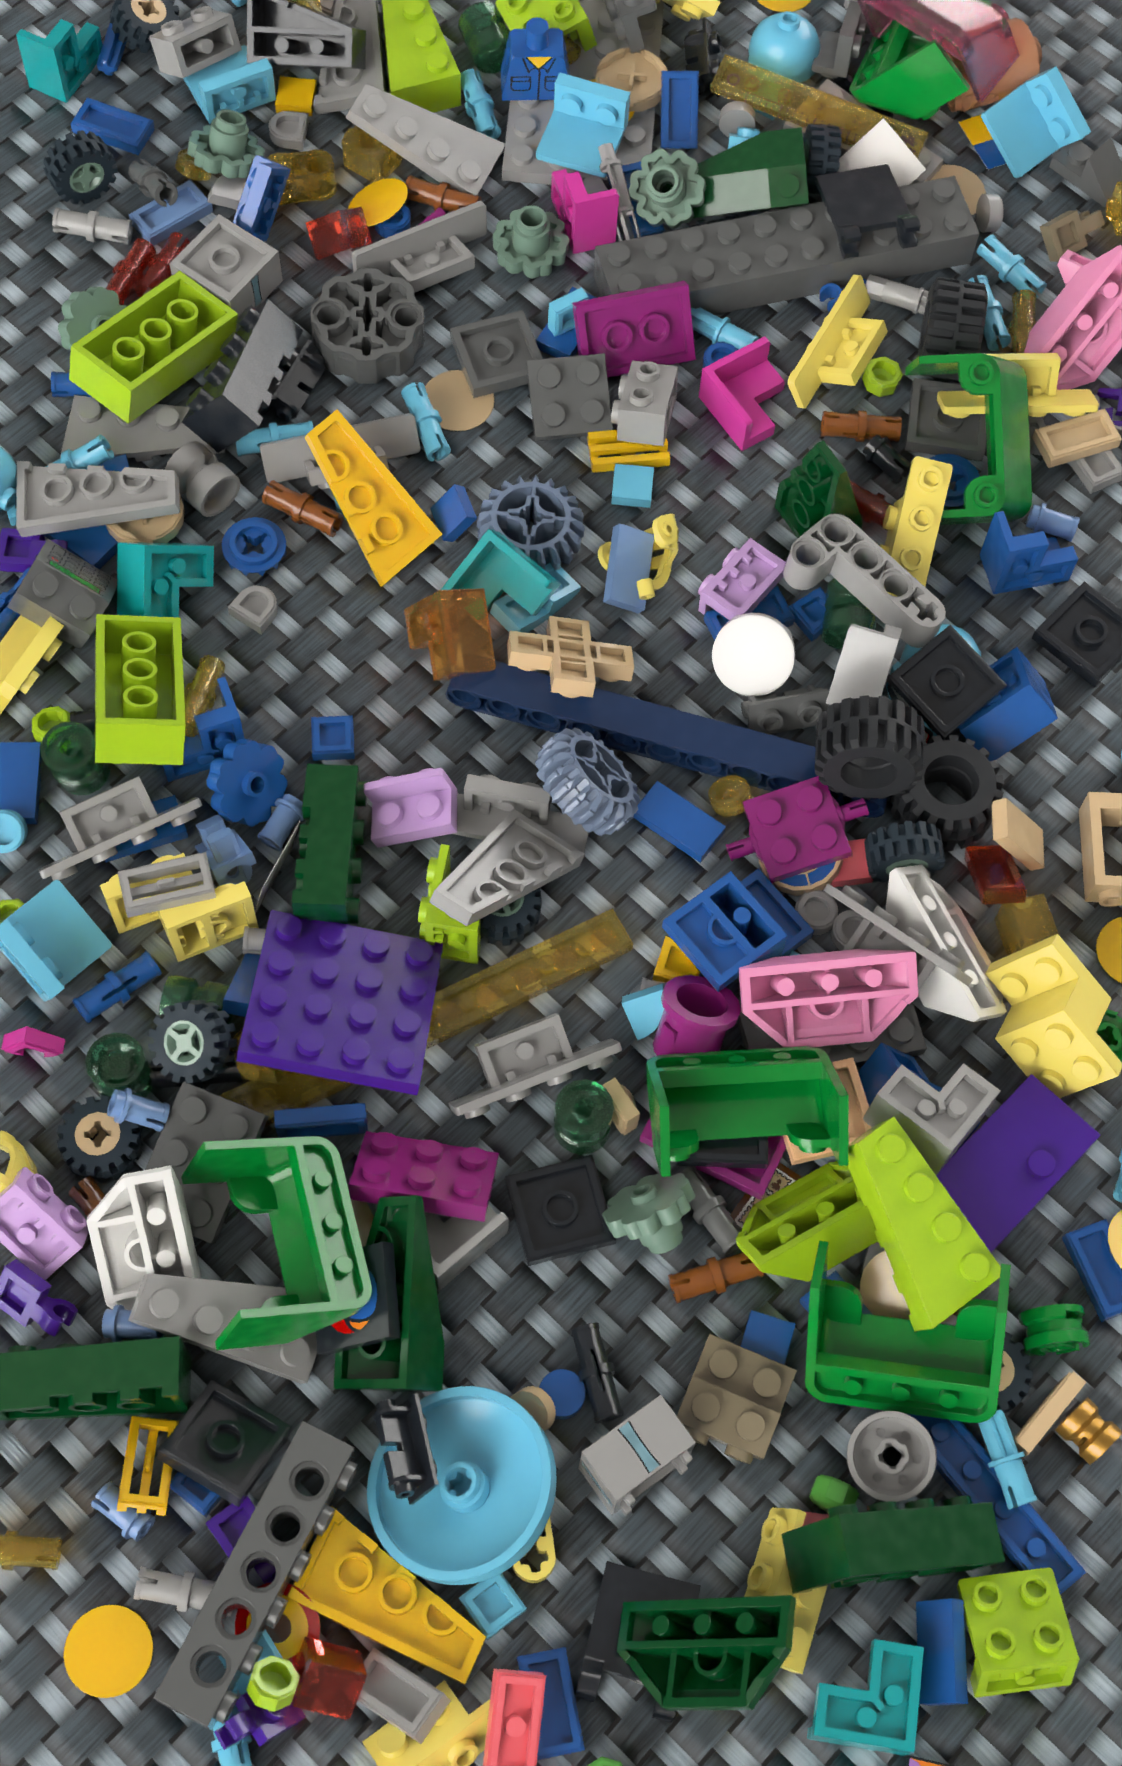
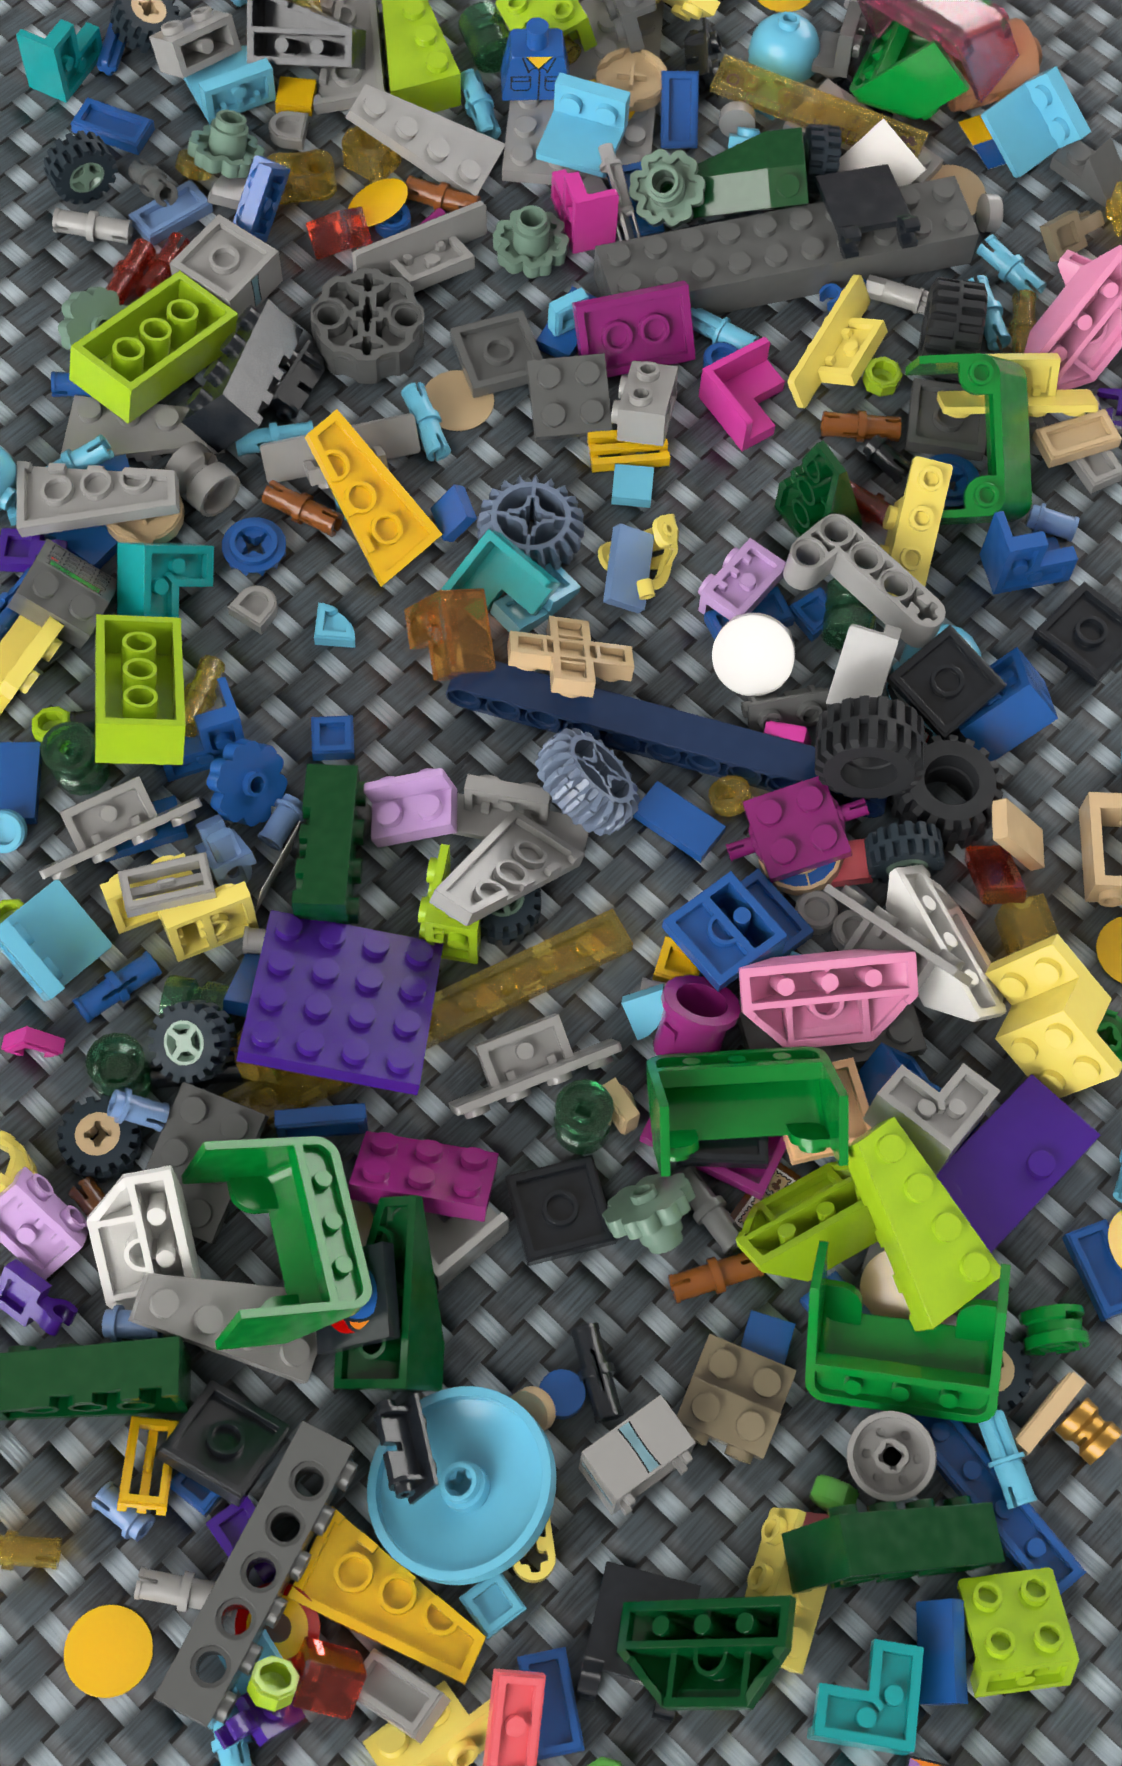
none -> medium azure tile [314,603,356,648]
none -> dark pink tile [764,721,812,746]

